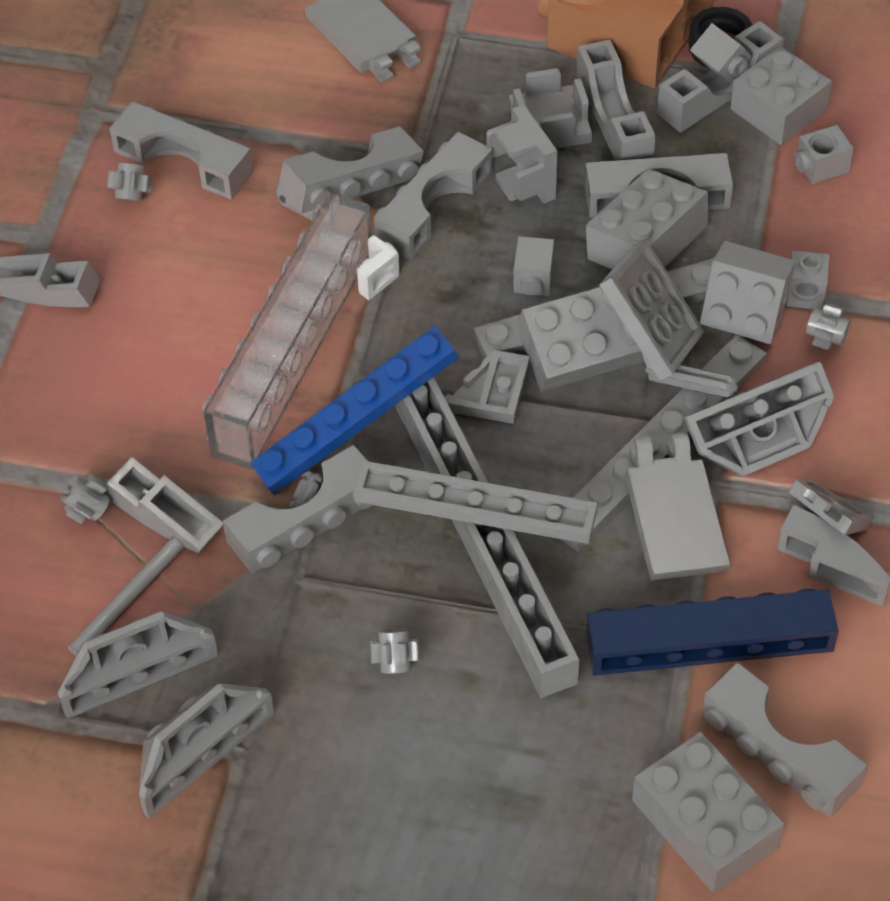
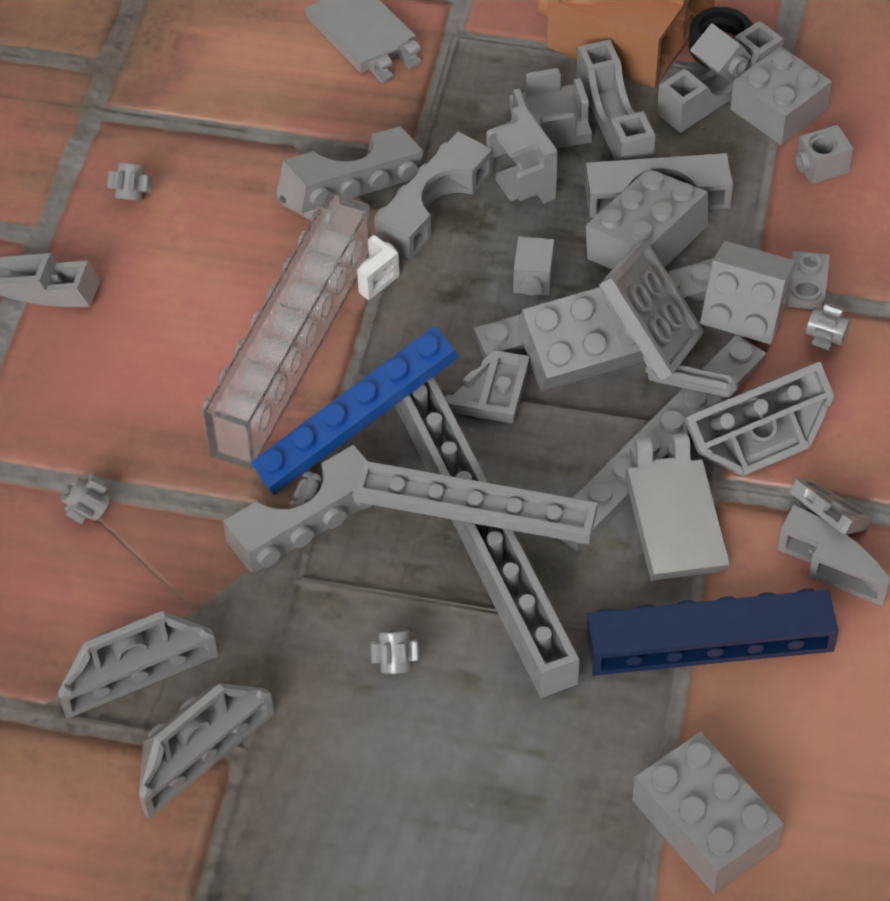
light grey bar [68,536,184,656] -> none
light grey slope [104,457,224,553] -> none
light grey arch [109,101,253,200] -> none
light grey arch [702,662,868,818] -> none

